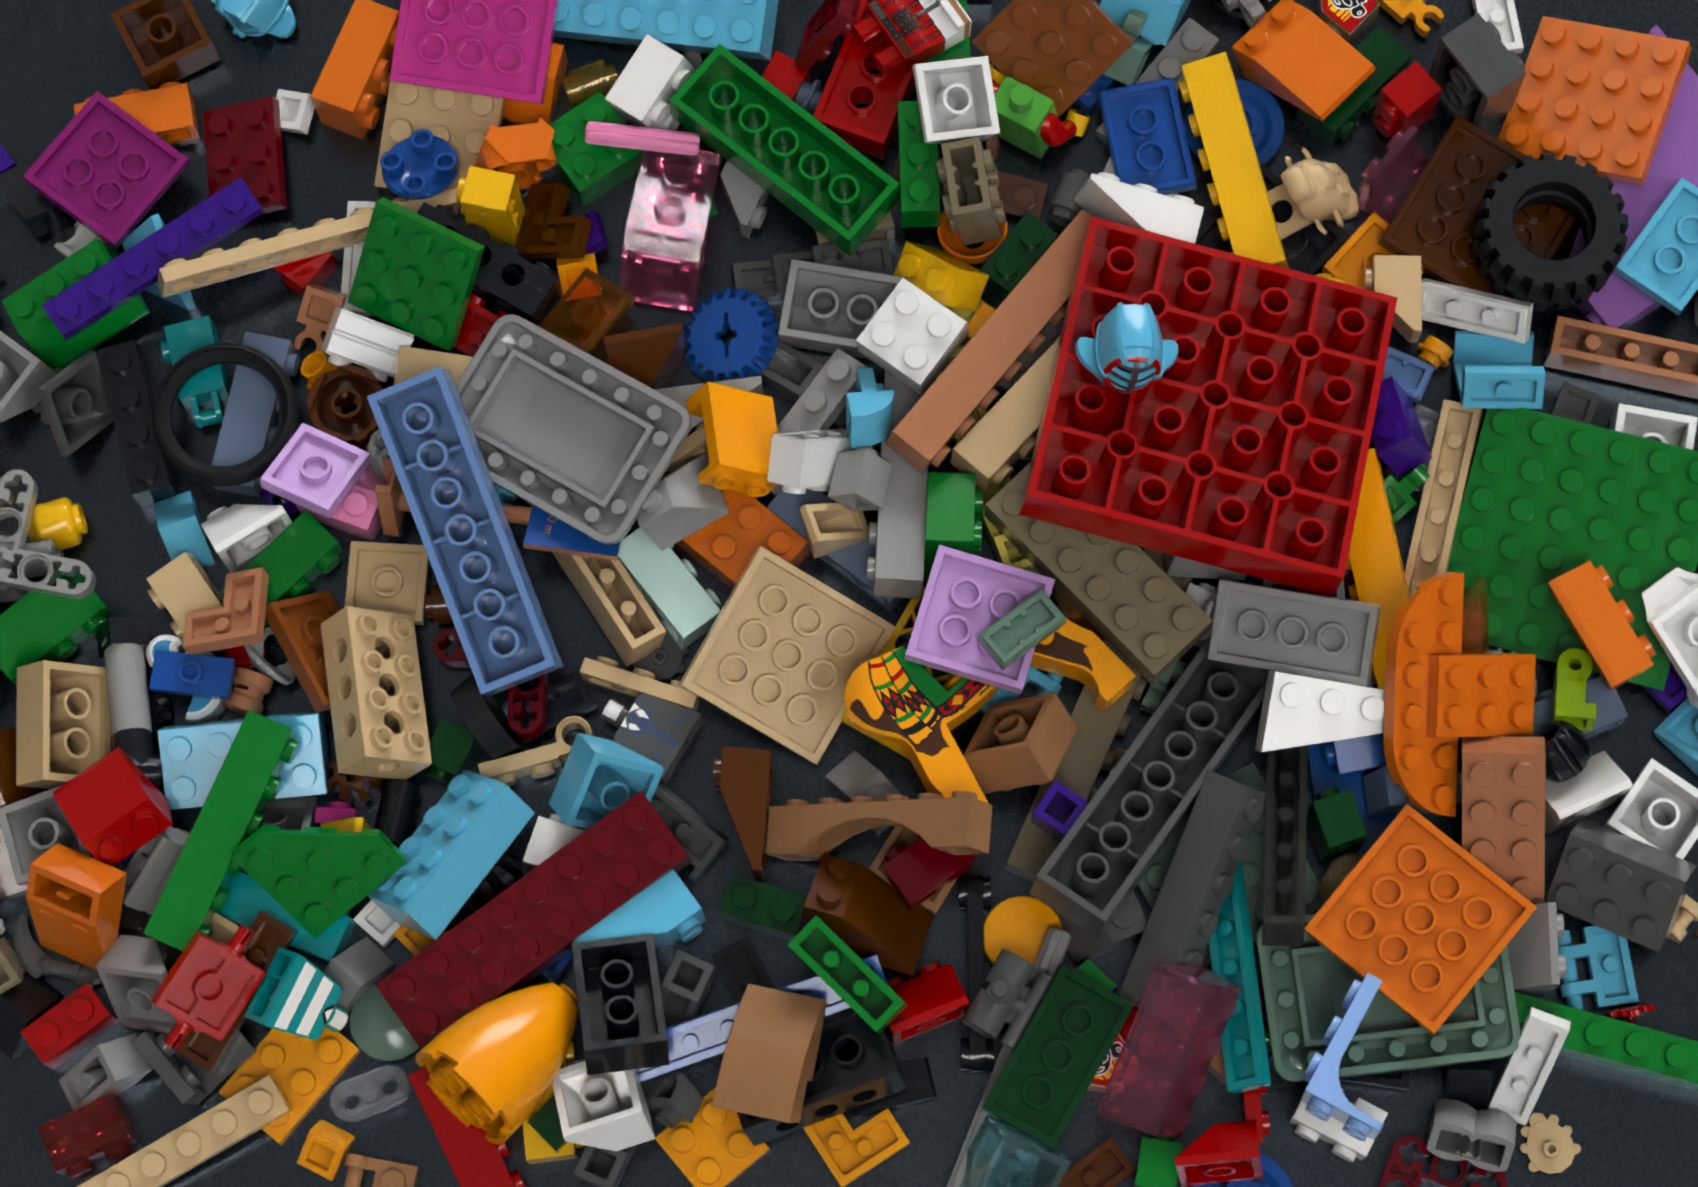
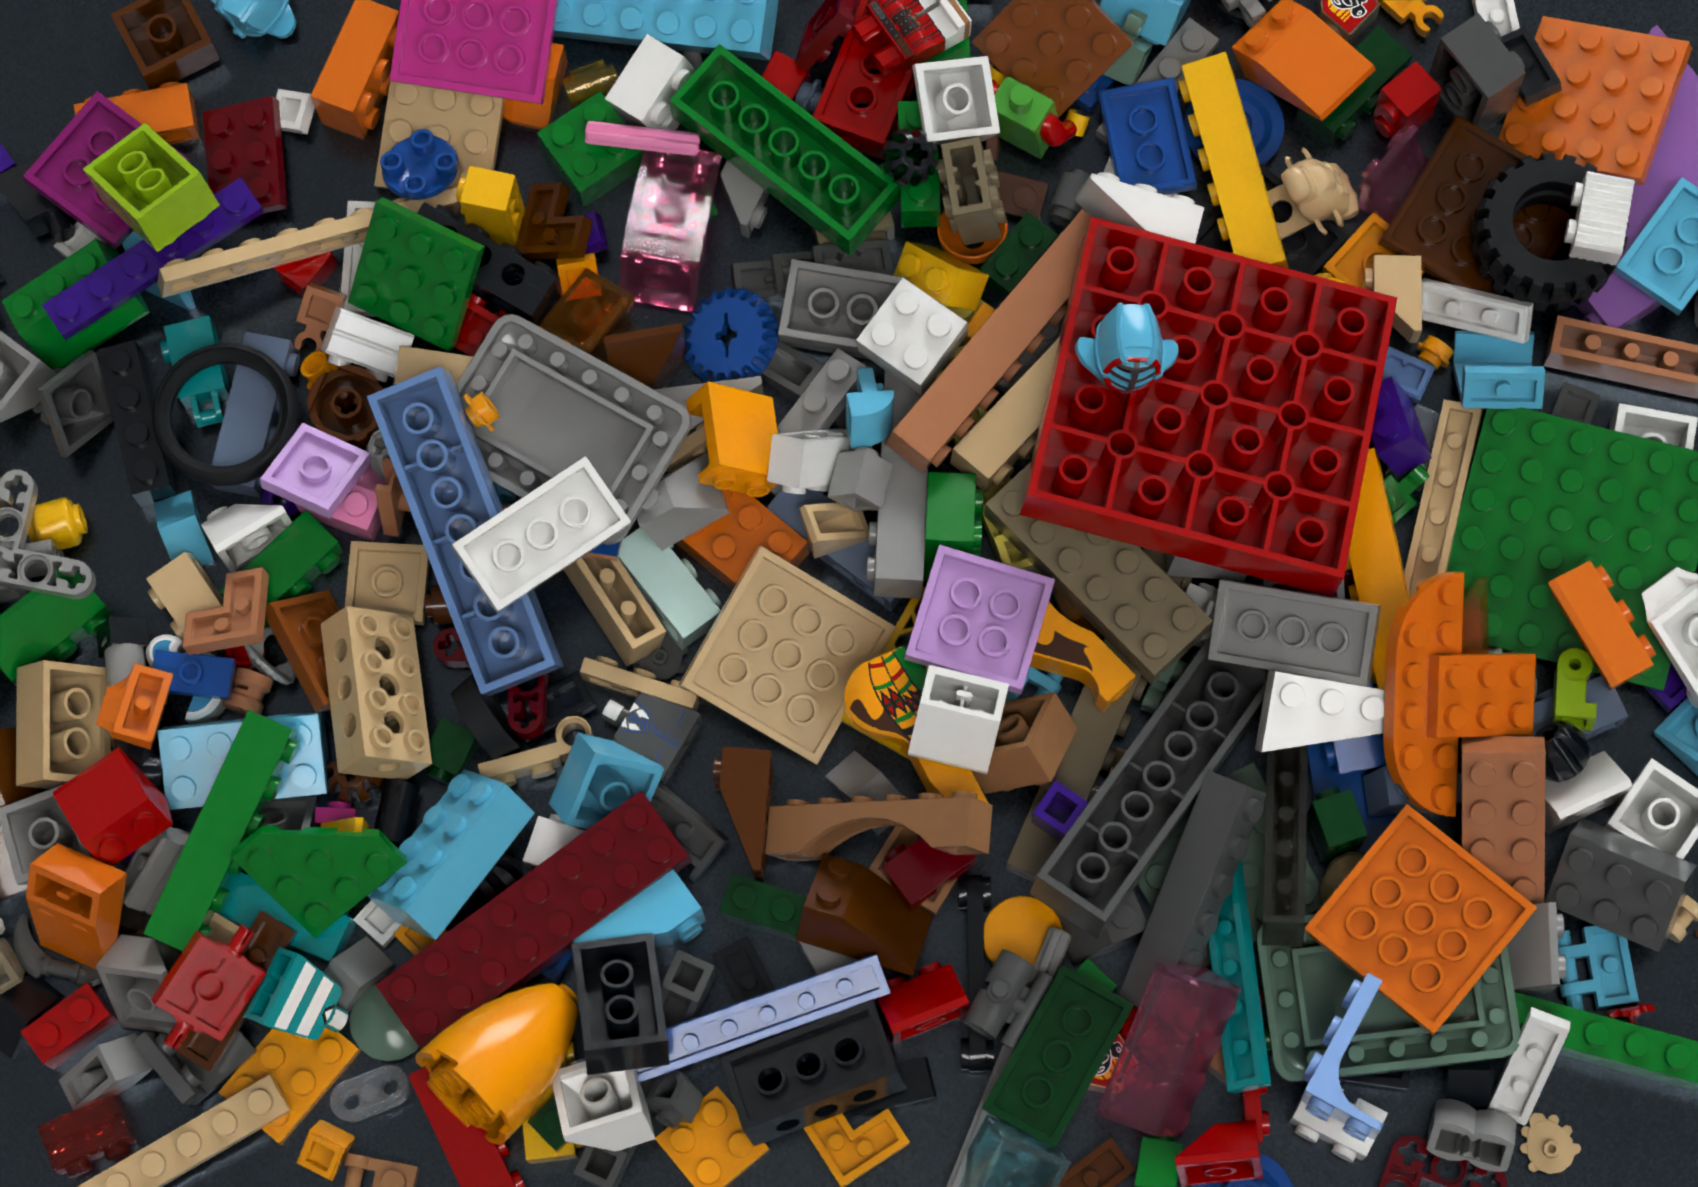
orange slope [474,118,557,190] -> none
medium nougat slope [712,984,827,1123] -> none
green brick [787,915,908,1035] -> none
sand green plate [977,589,1067,671] -> none
none -> lime brick [83,123,220,252]
none -> orange slope [96,663,173,750]
none -> white plate [451,456,631,613]
none -> light orange plate [463,392,500,432]
none -> black piece [881,128,939,187]
none -> white slope [907,665,1009,774]
none -> black plate [1501,26,1562,107]
none -> white brick [1564,171,1635,265]

